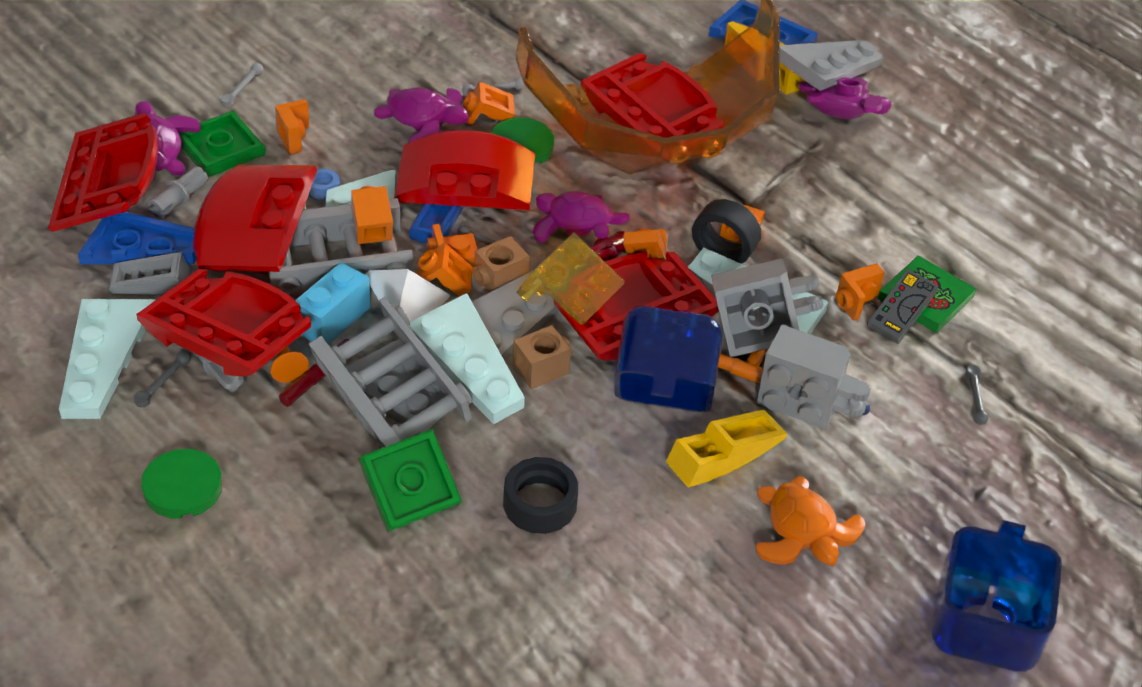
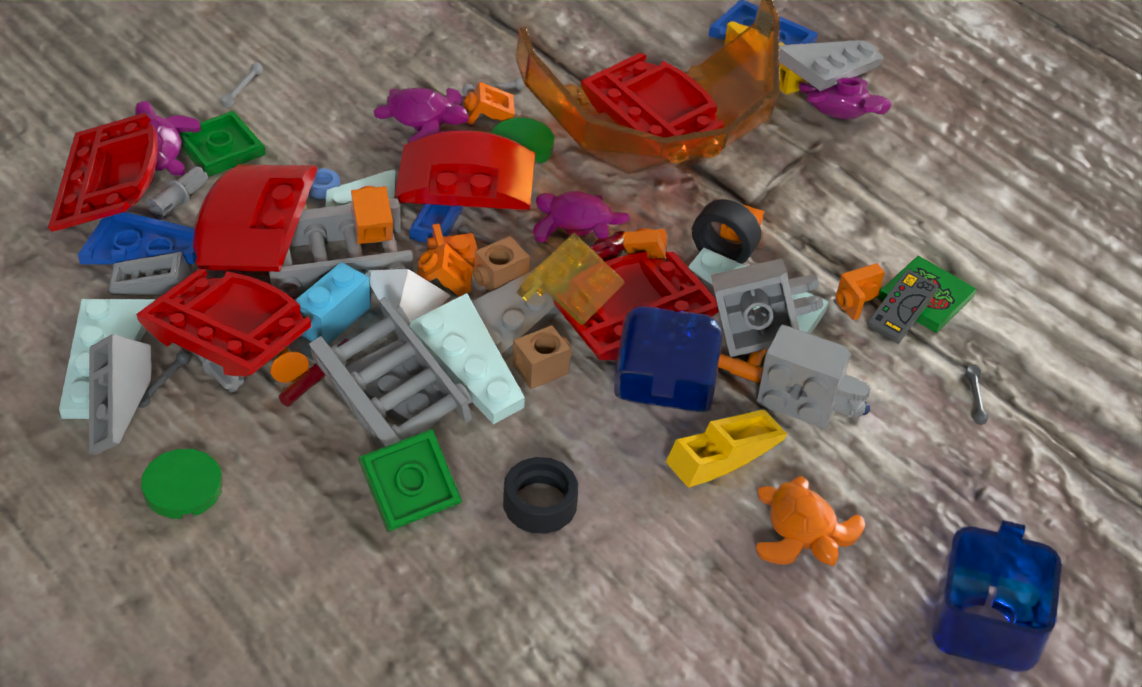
orange bracket [275,99,309,155] -> none
none -> light grey slope [89,334,152,455]

